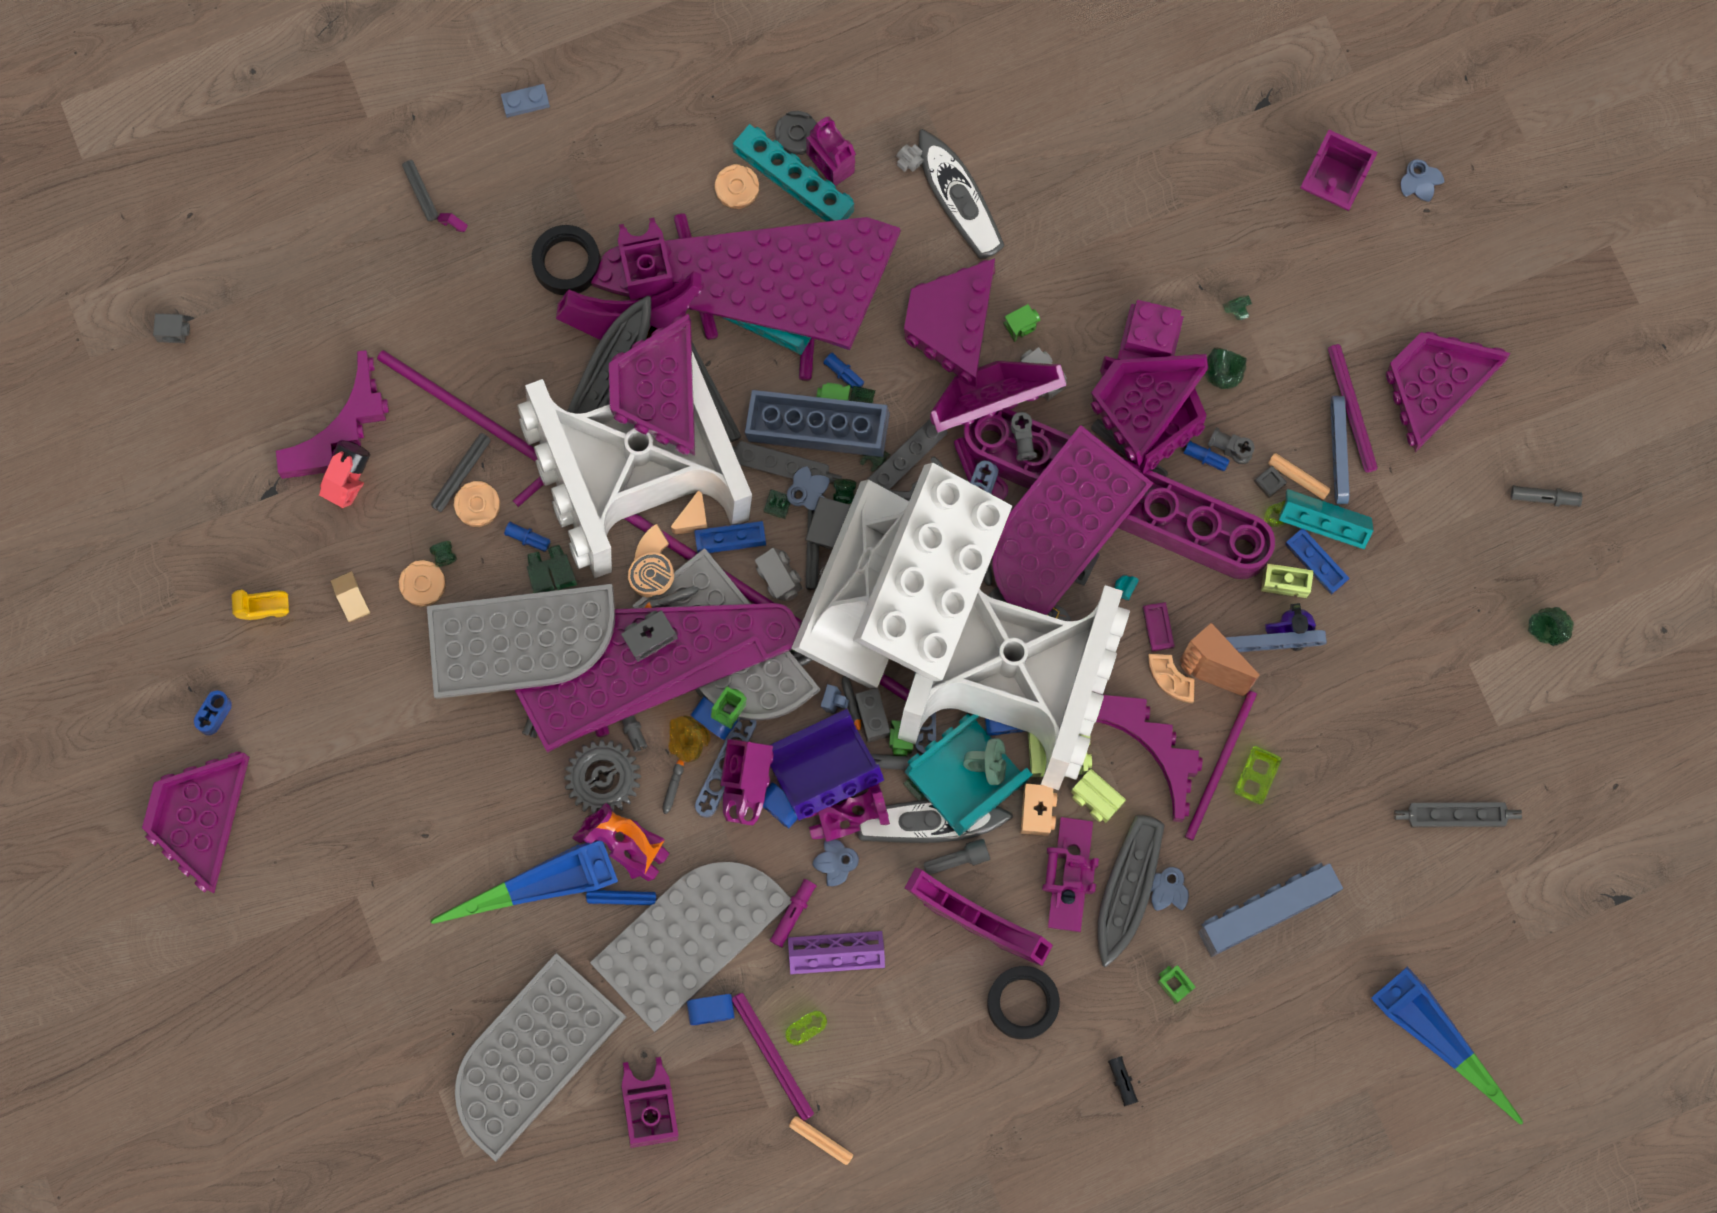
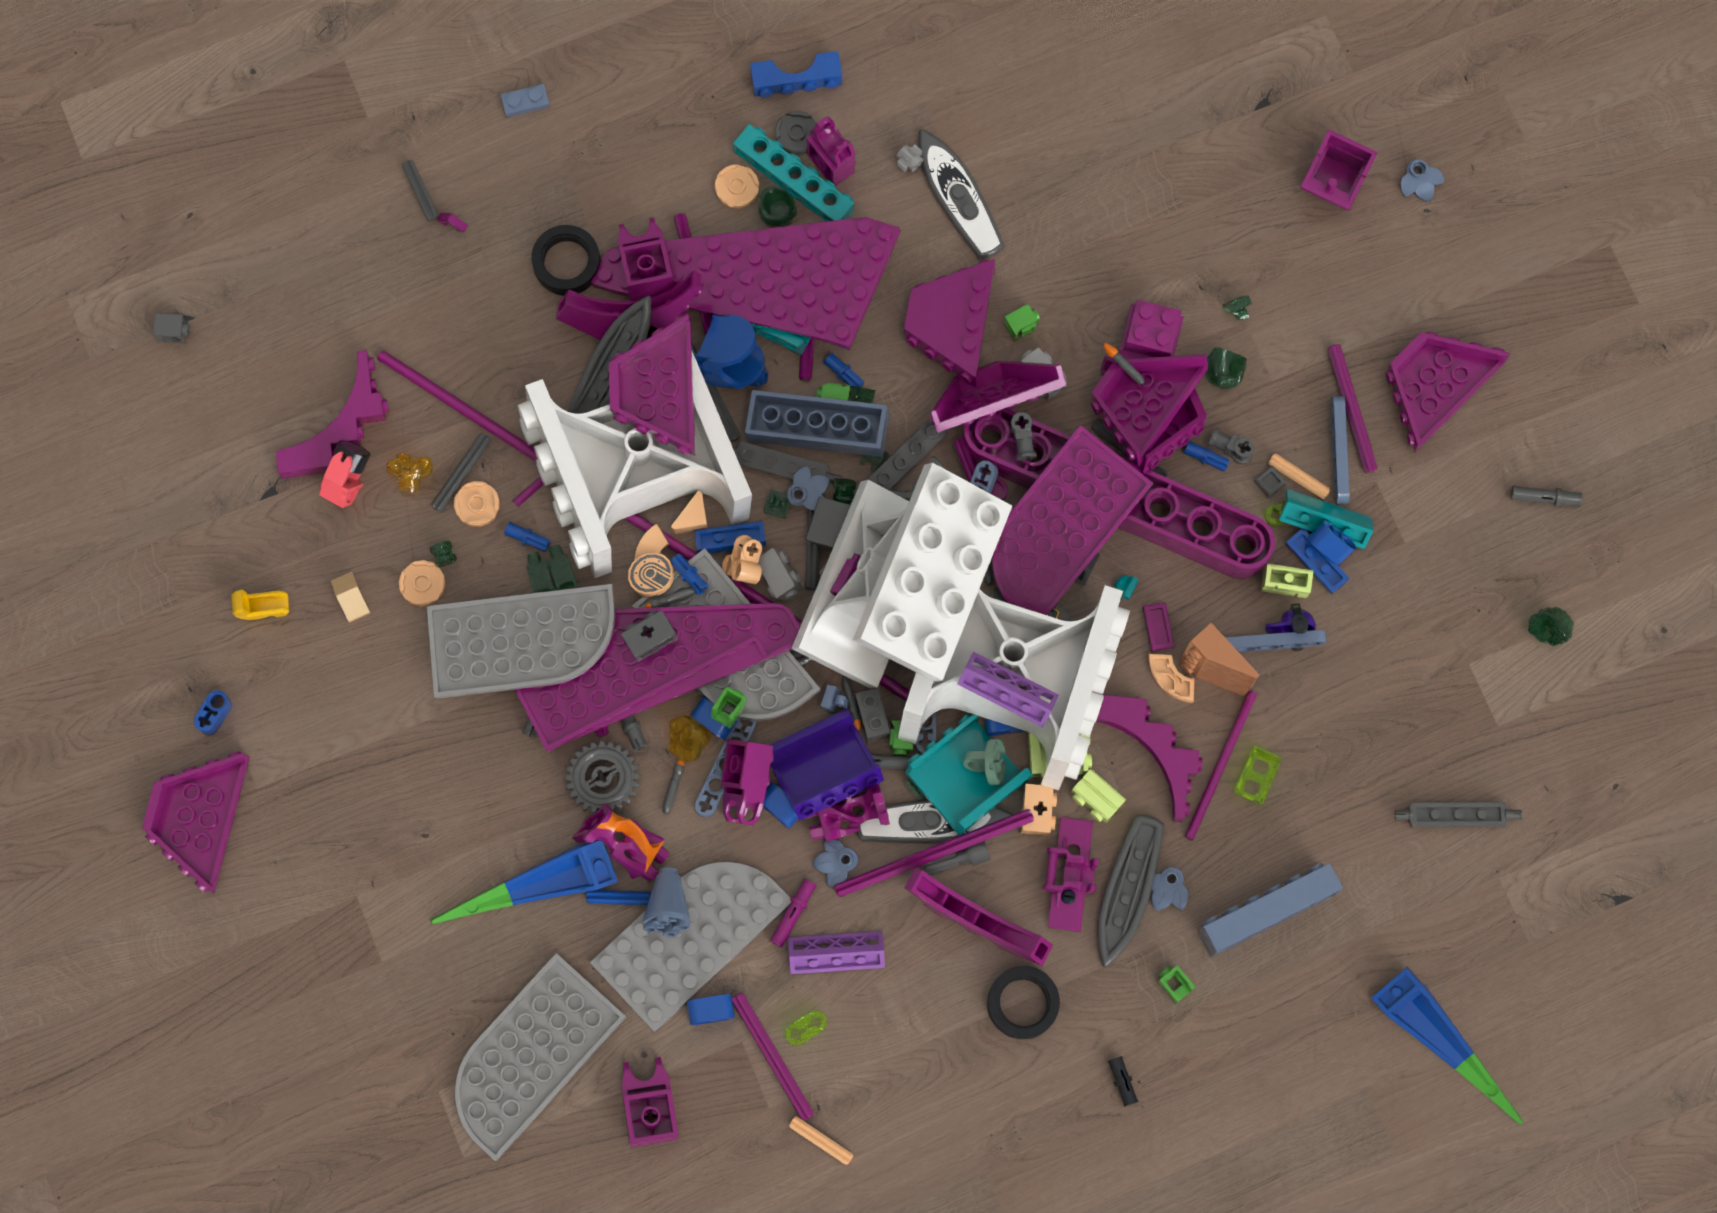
none -> clear yellow plate [386,453,433,493]
none -> sand blue cone [643,867,690,937]
none -> blue axle [671,554,709,595]
none -> blue animal [695,314,768,389]
none -> light nougat piece [722,535,762,584]
none -> blue arch [750,51,842,98]
none -> clear green hair [757,186,798,228]
none -> magenta cylinder [830,553,861,596]
none -> magenta axle [835,809,1034,897]
none -> medium lavender fence [957,652,1059,727]
none -> dark grey piece [1104,343,1145,385]
none -> blue beam [1308,521,1356,564]

